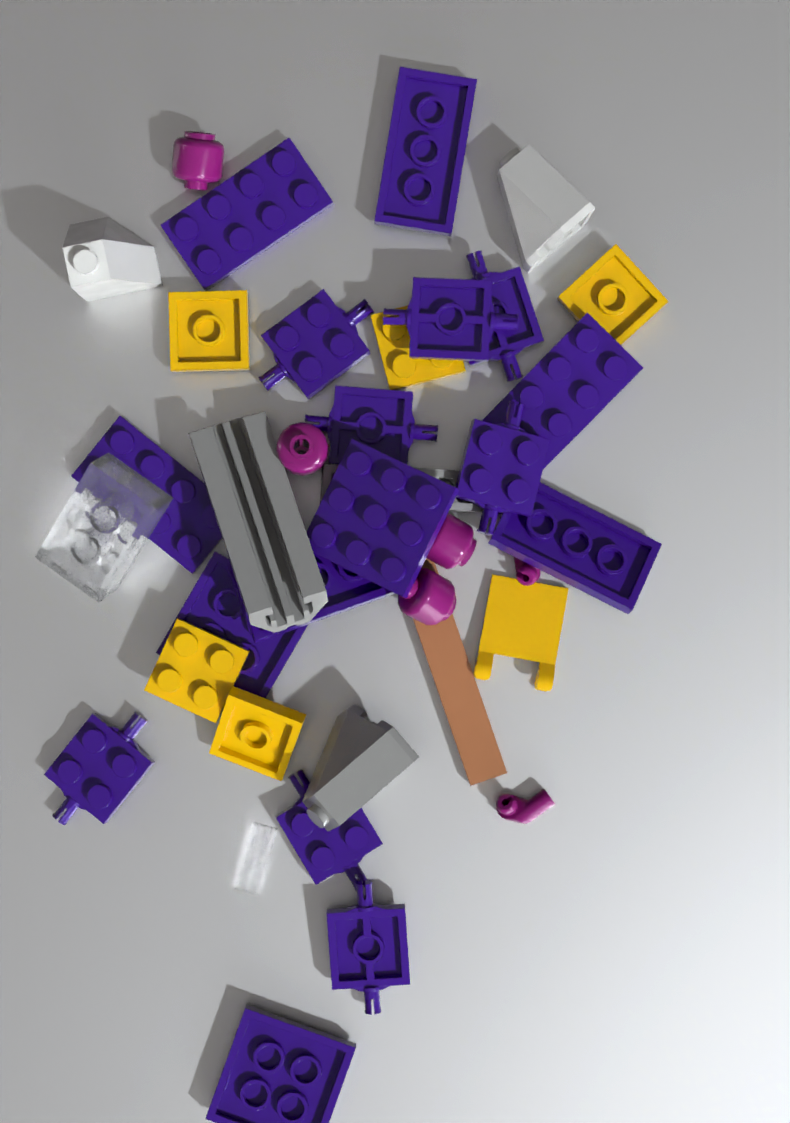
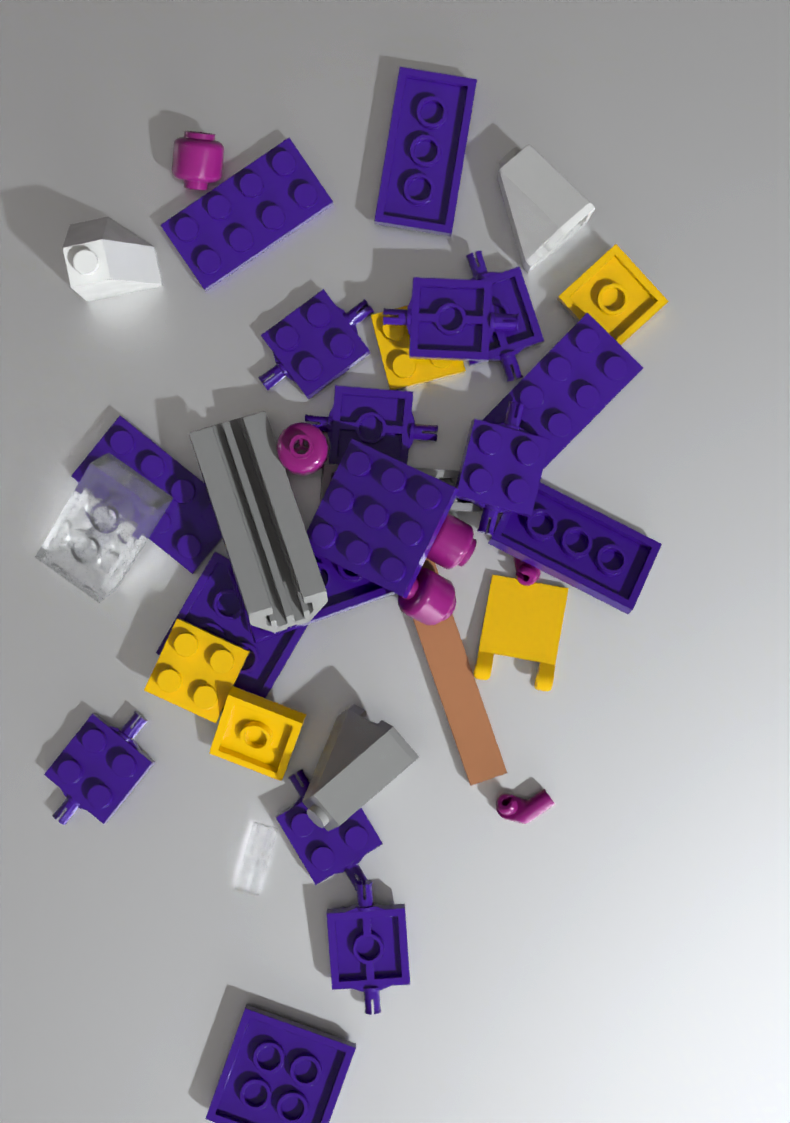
yellow plate [168,290,250,372] -> none

